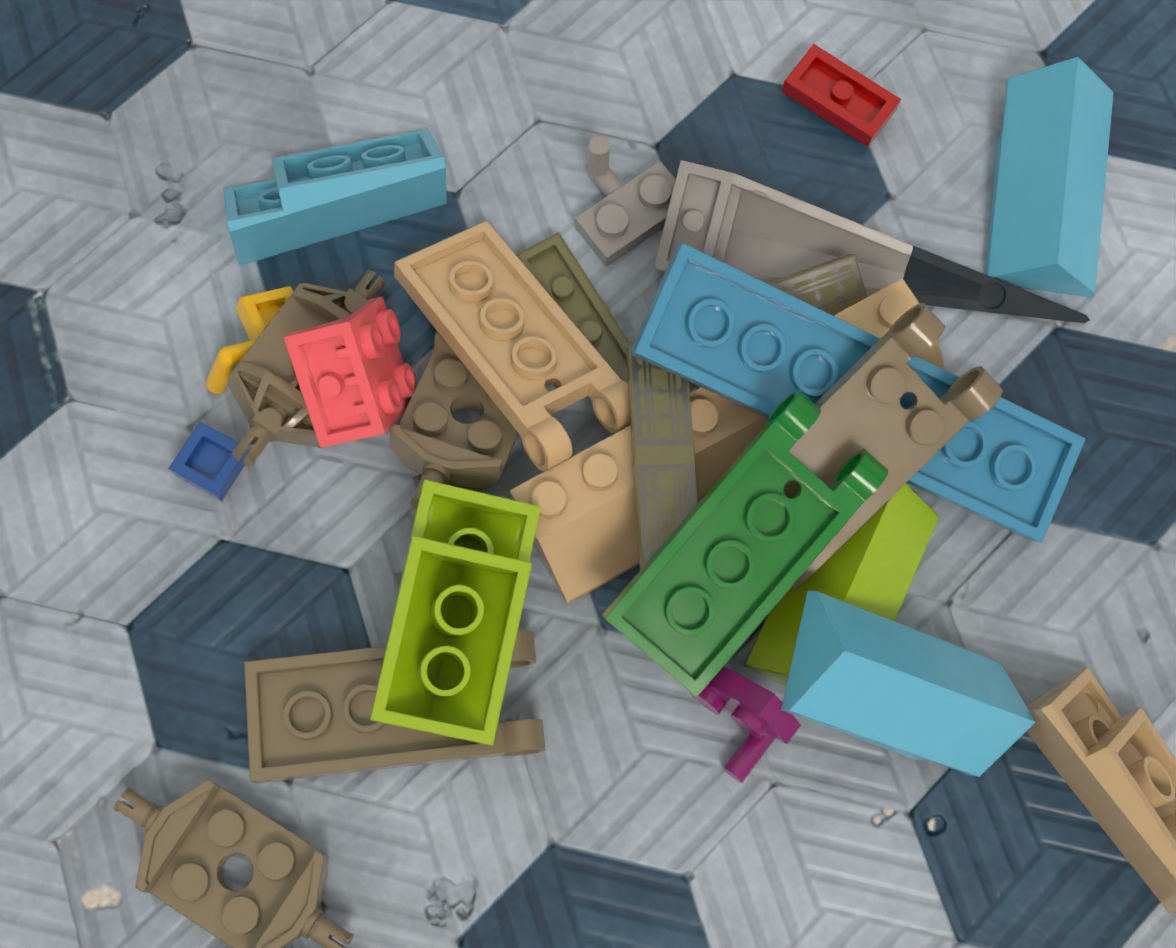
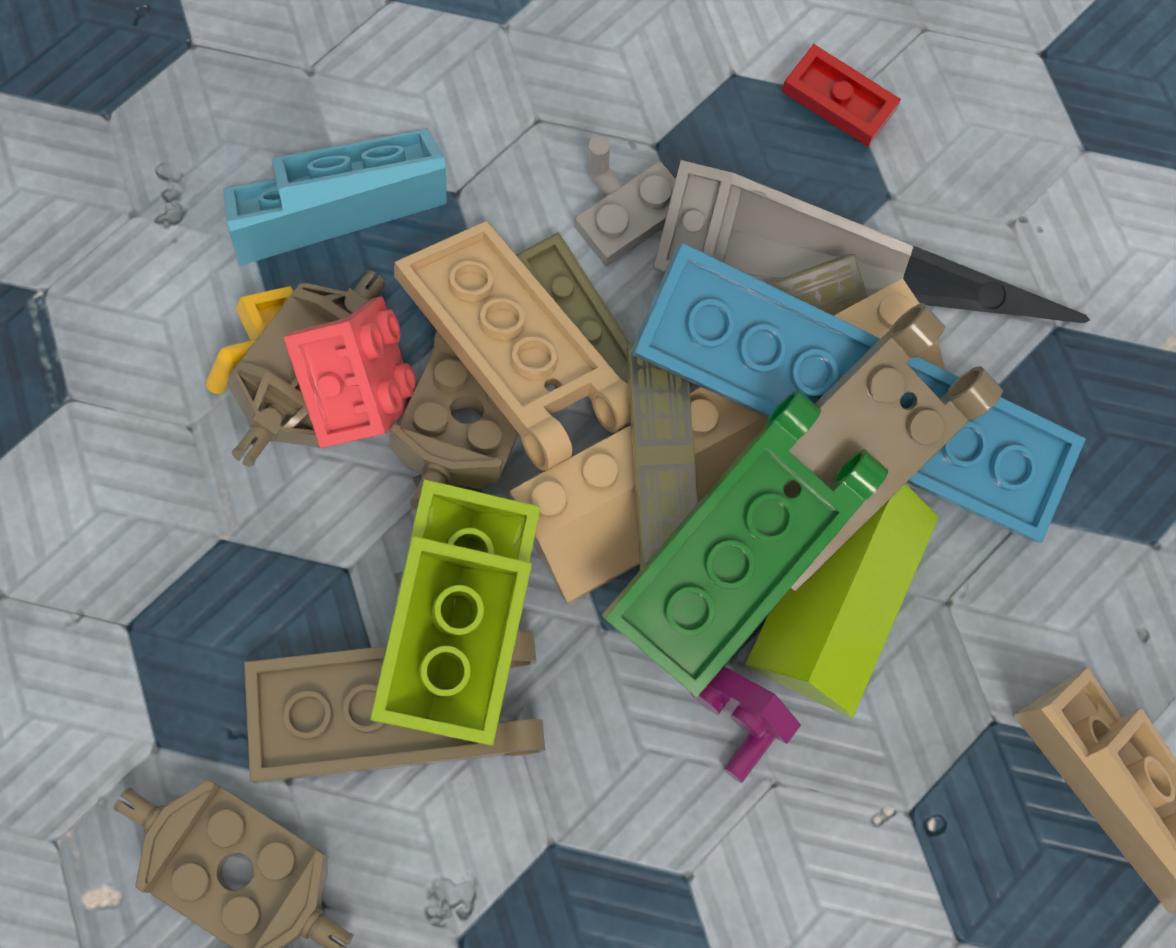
blue plate [168,421,250,501] -> none
medium azure slope [781,591,1036,777] -> none
medium azure slope [985,57,1114,298] -> none

